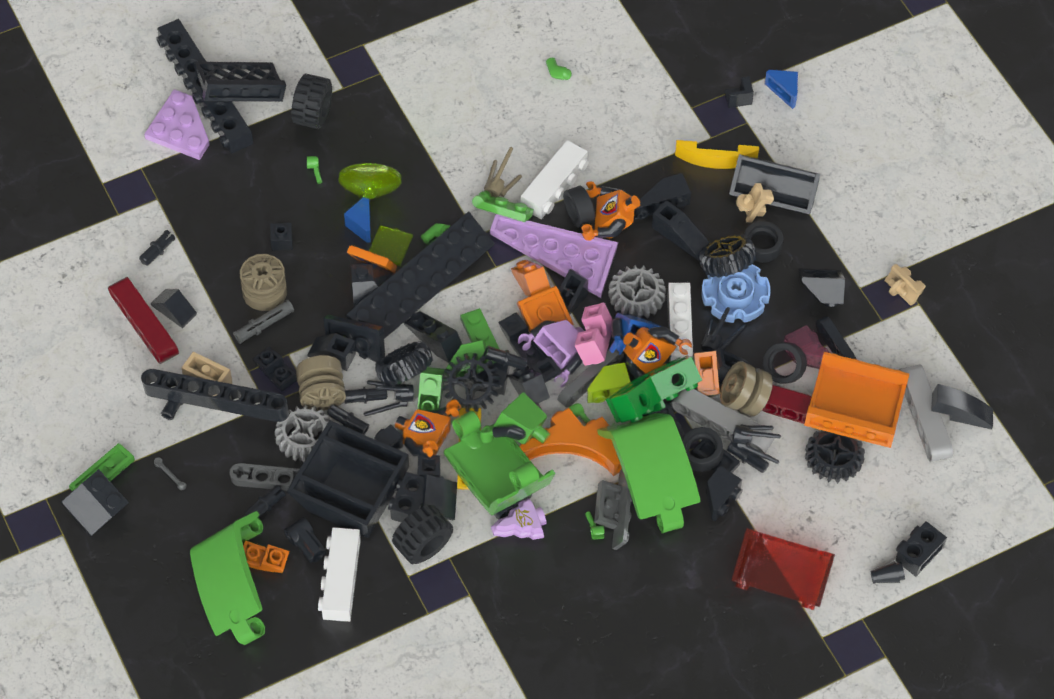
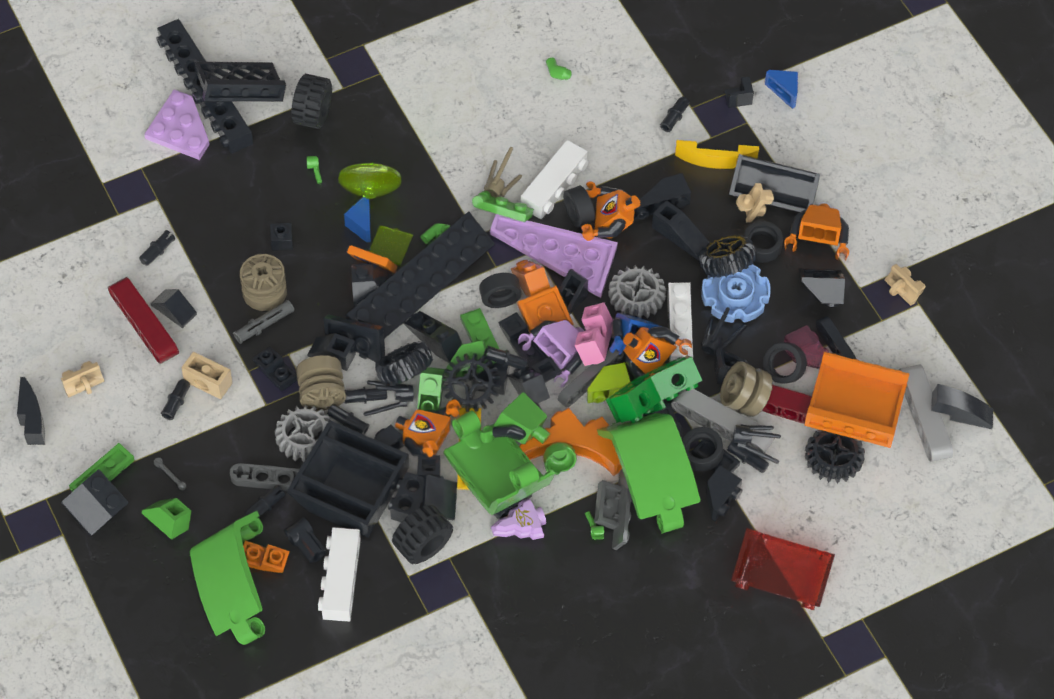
black beam [141,369,289,422] -> none
bright green hand [569,403,590,424] -> none
orange slope [693,351,720,396] -> none
black cone [870,561,905,584] -> none
black brick [895,521,947,577] -> none
none -> black slope [17,377,45,445]
none -> tan hips [61,361,105,398]
none -> bright green slope [142,498,191,539]
none -> black tyre [479,272,522,308]
none -> bright green hair [543,442,577,475]
none -> black axle [660,96,690,132]
none -> orange torso [784,203,849,261]

